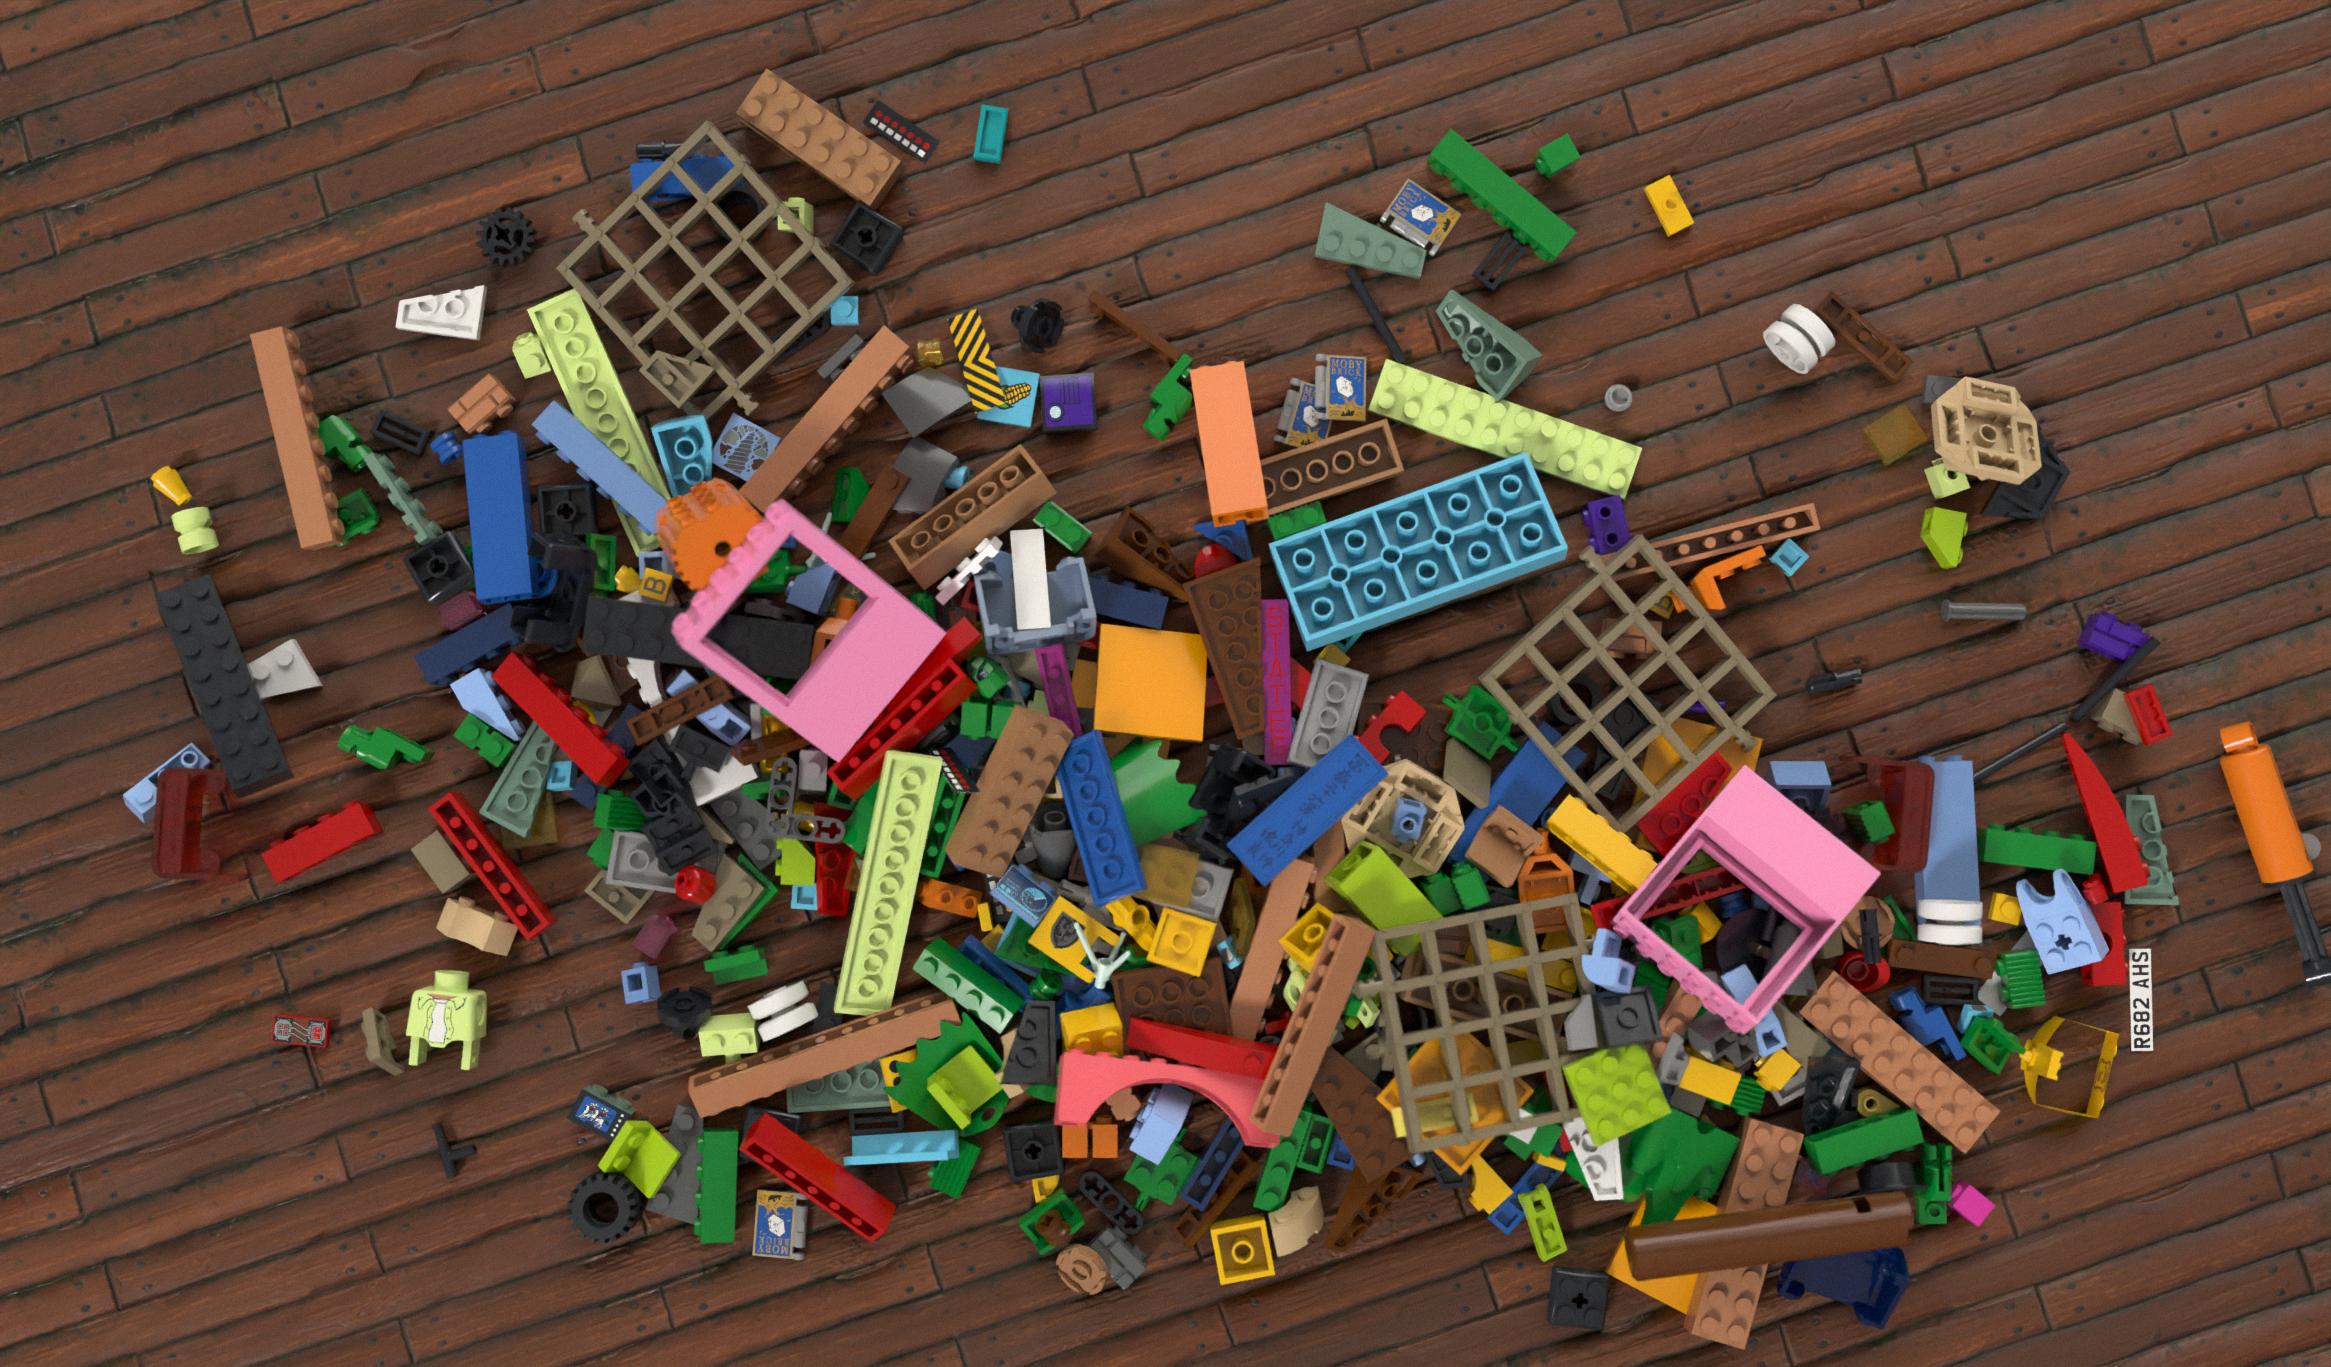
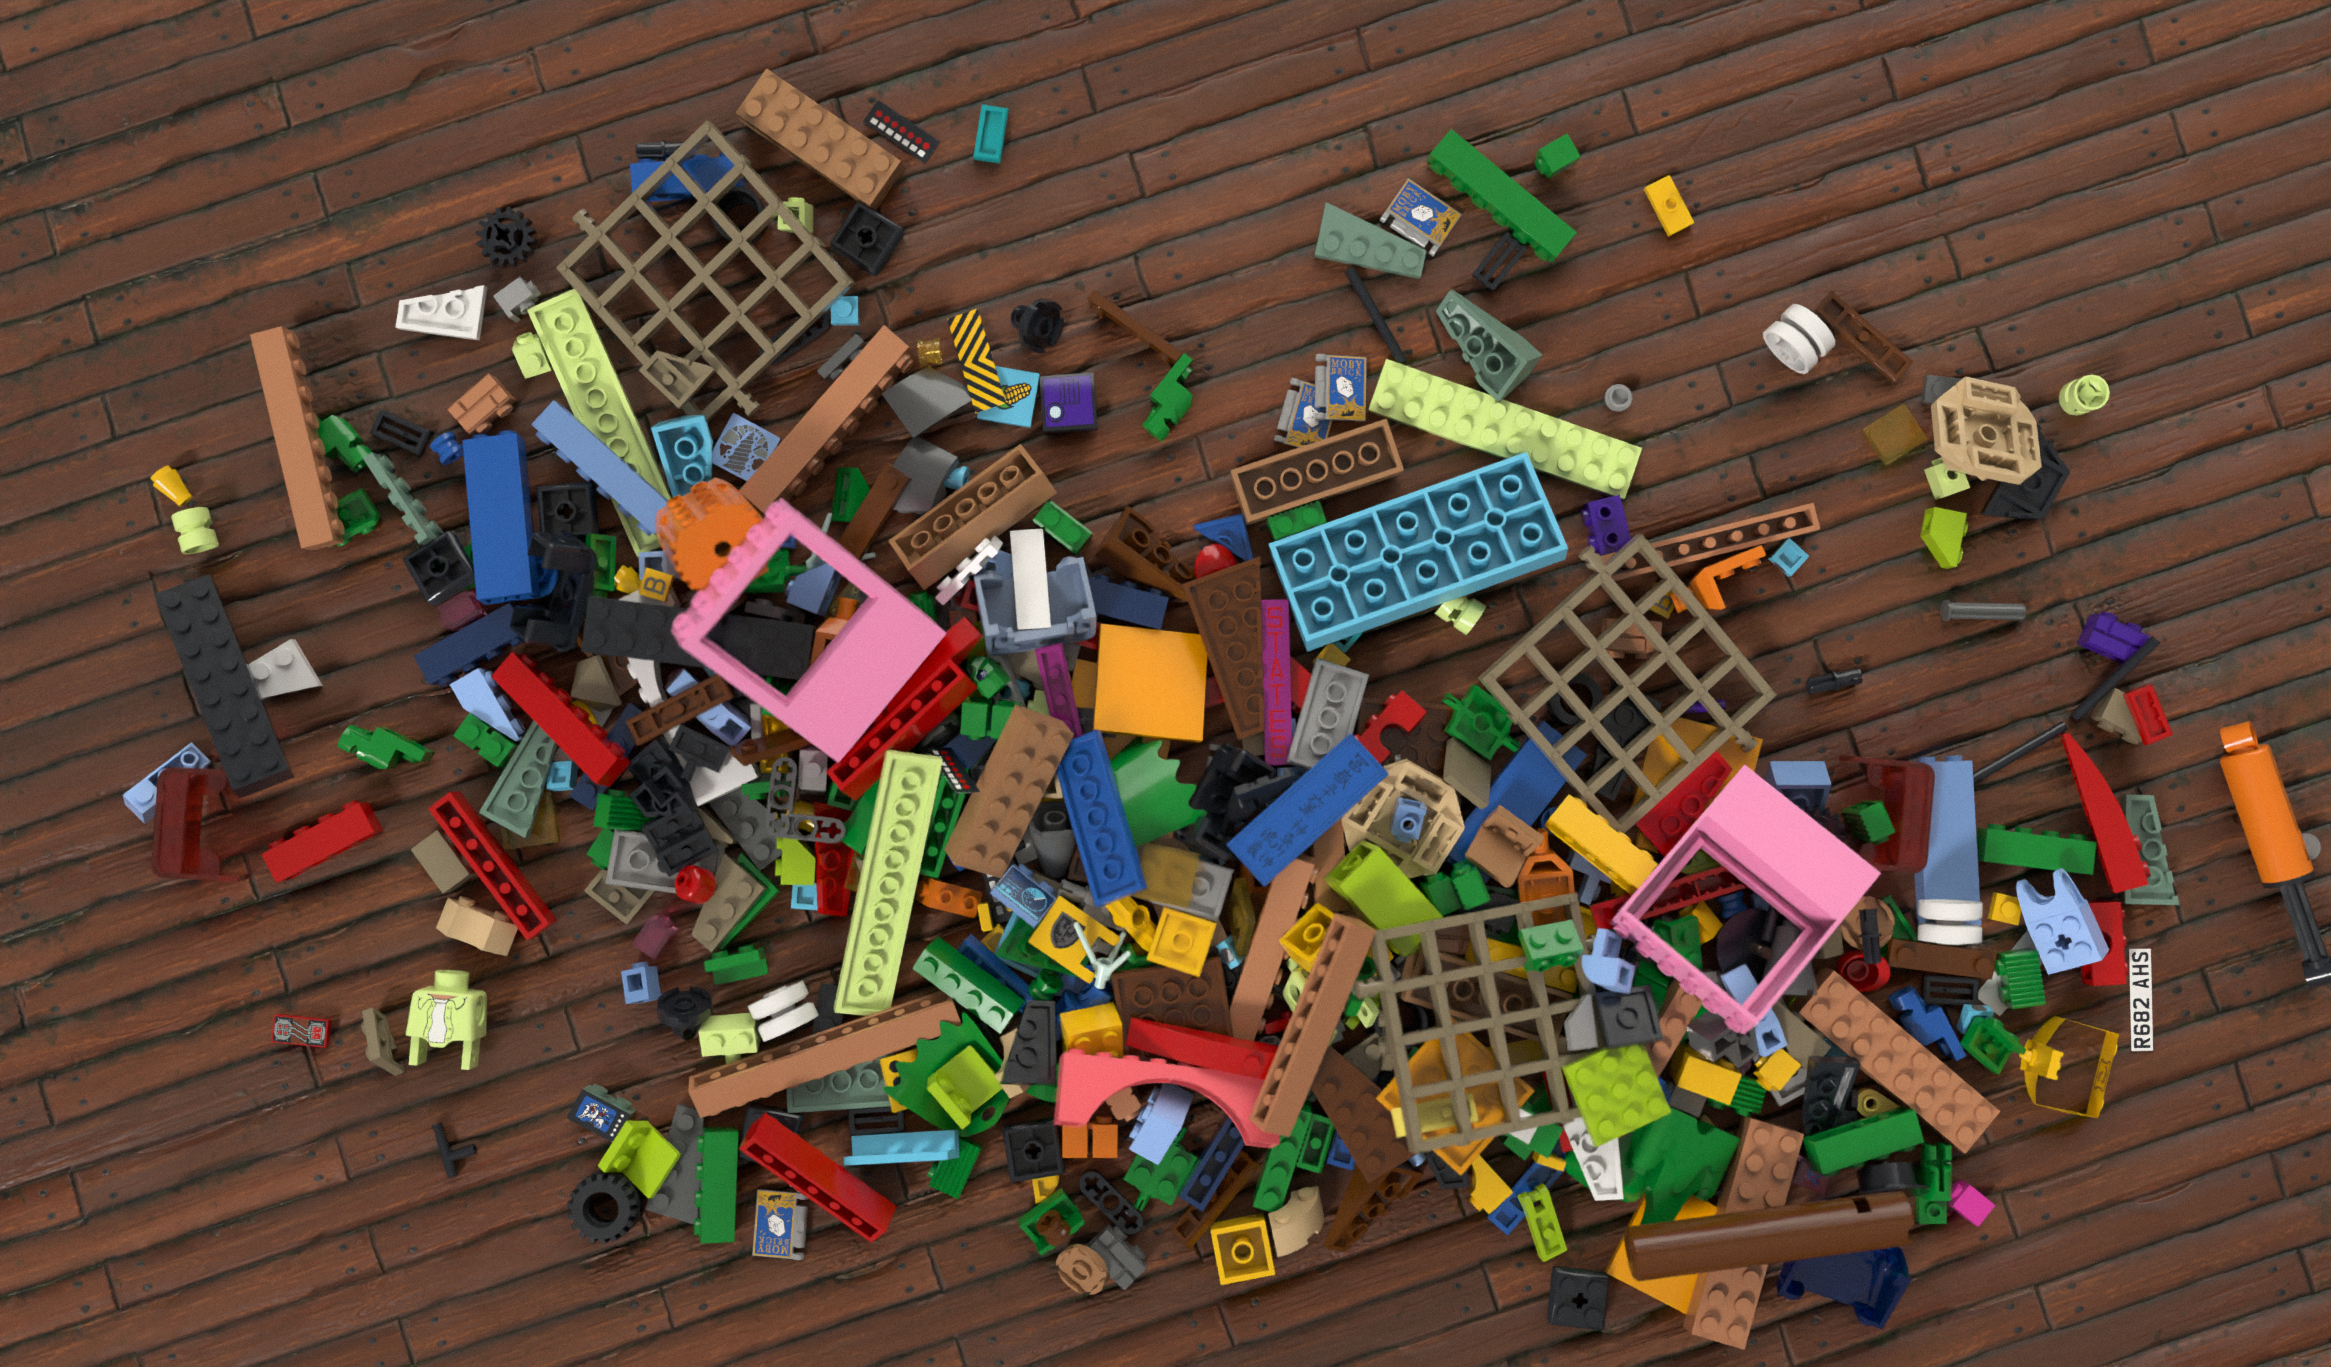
orange brick [1190,361,1269,528] -> none
light grey tile [1655,1032,1689,1086] -> none
red plate [2081,868,2110,905] -> none
none -> light grey brick [493,277,541,323]
none -> yellowish green wheel [1434,595,1486,635]
none -> bracket [1518,920,1584,972]
none -> yellowish green wheel [2059,375,2110,416]

